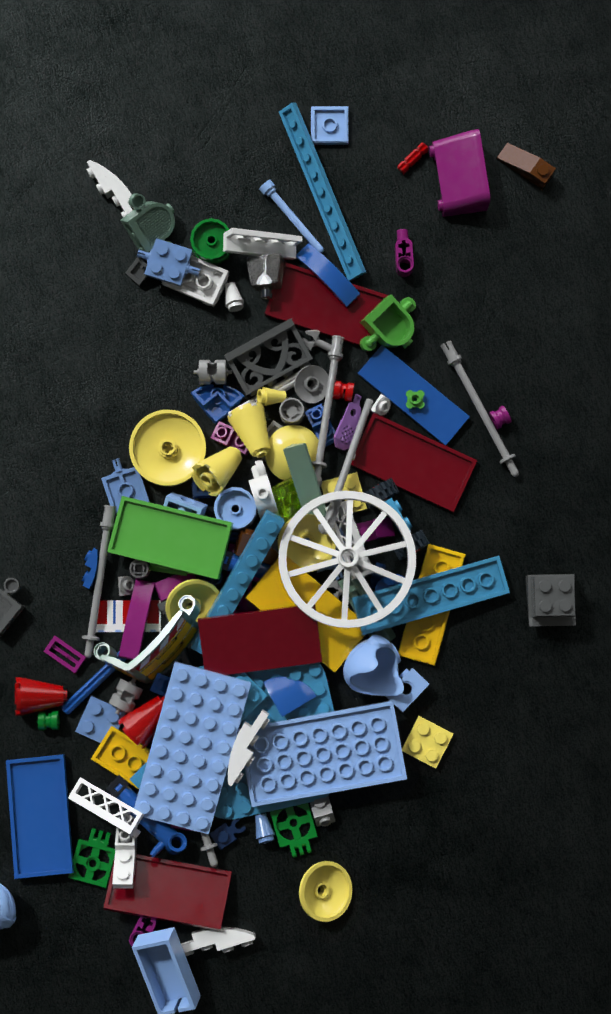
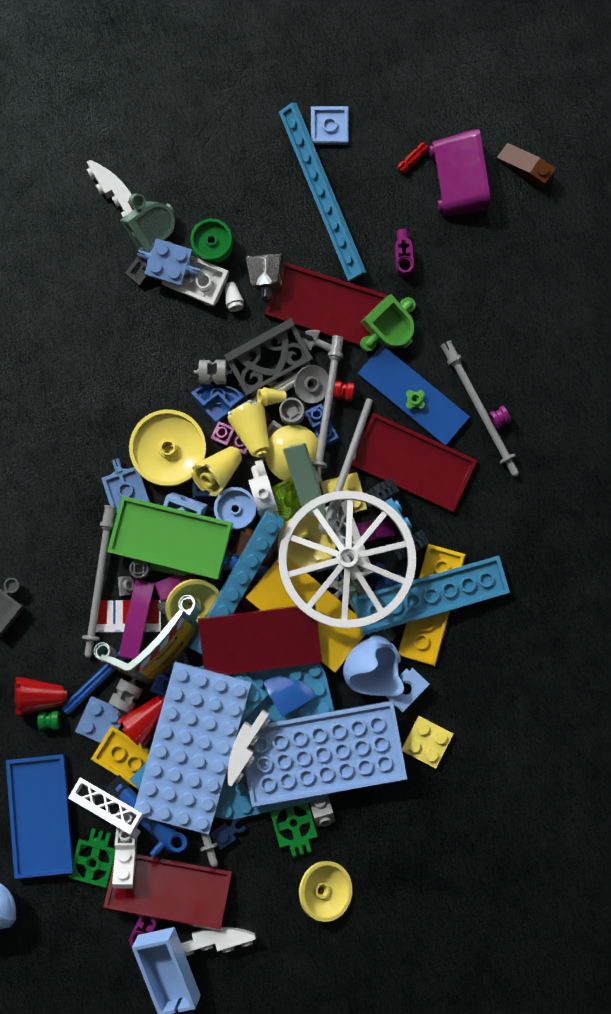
magenta tile [43,635,86,673] -> none
blue slope [82,548,100,590] -> none
white fence [223,228,302,260] -> none
medium blue cone [255,813,275,844] -> none
light blue piece [259,180,324,253] -> none
blue slope [296,243,360,307] -> none
medium lavender piece [333,394,362,450] -> none
white plate [370,394,391,415] -> none
dark grey piece [526,574,576,626] -> none

